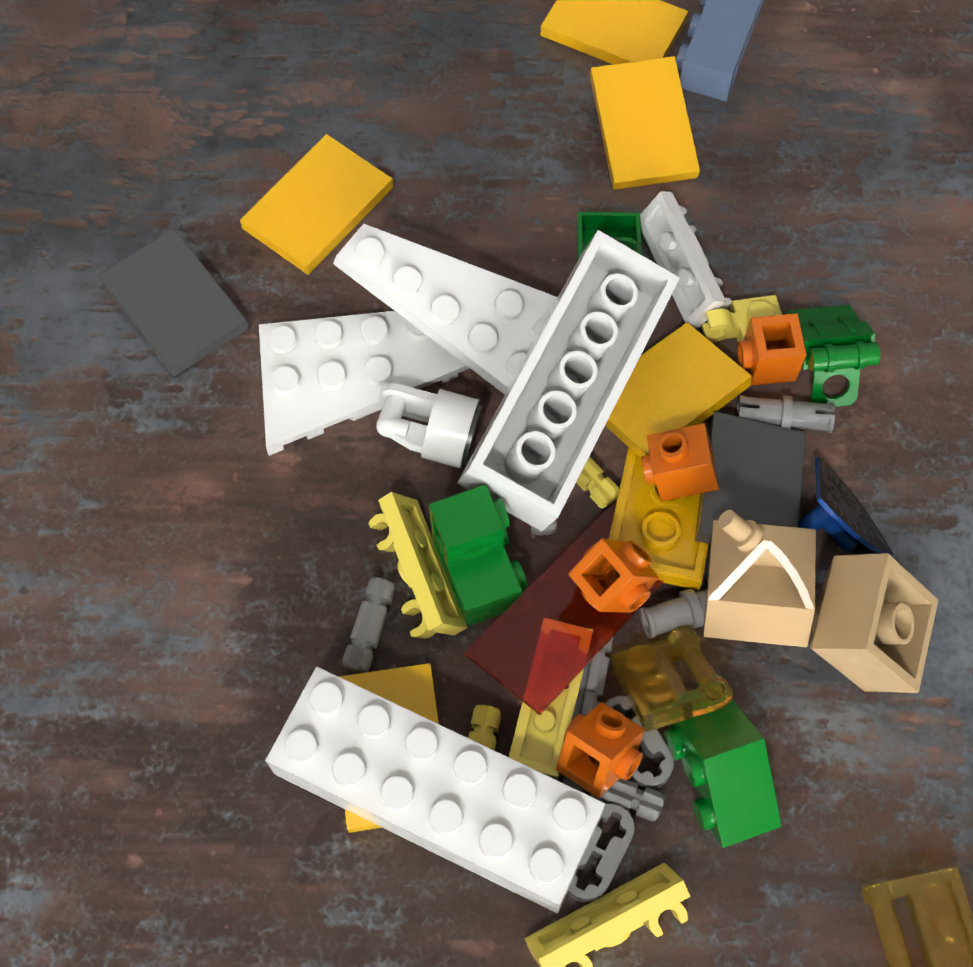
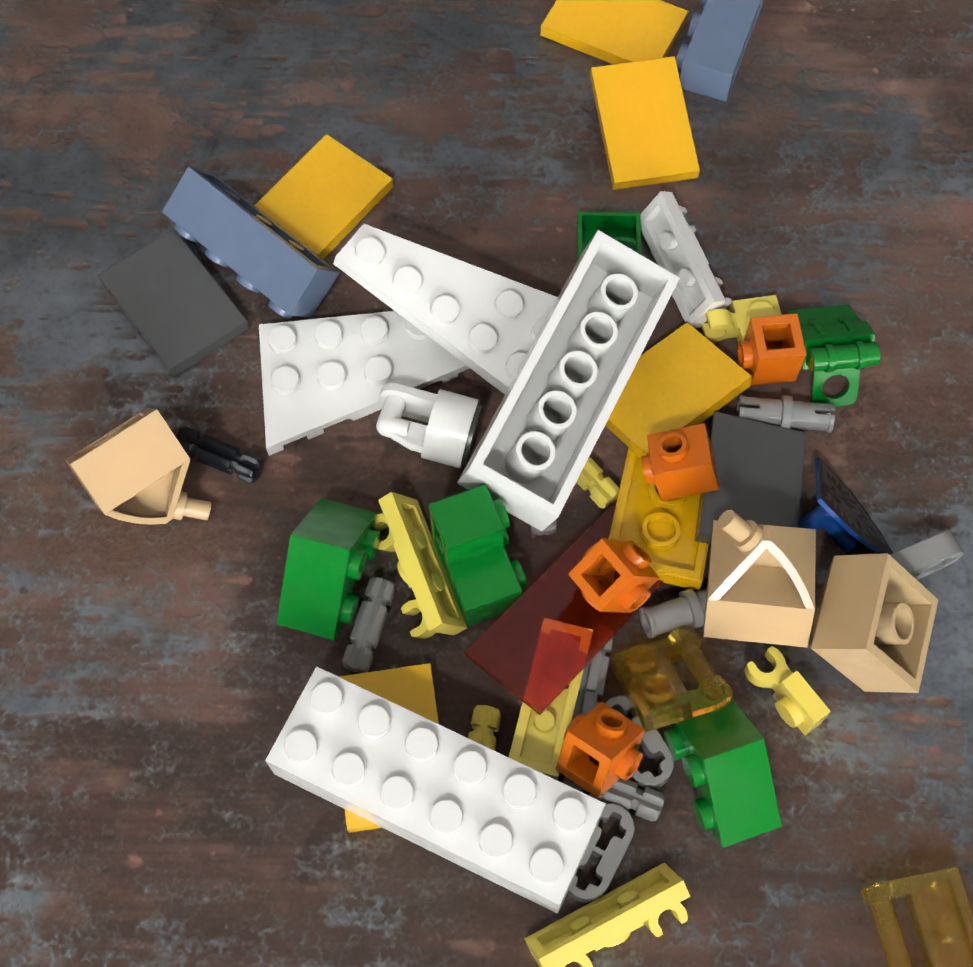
none -> tan piece [65,408,211,525]
none -> sand blue brick [162,166,340,319]
none -> black axle [175,427,264,483]
none -> green brick [276,498,381,640]
none -> light yellow plate [744,646,831,736]
none -> light grey beam [891,531,964,580]

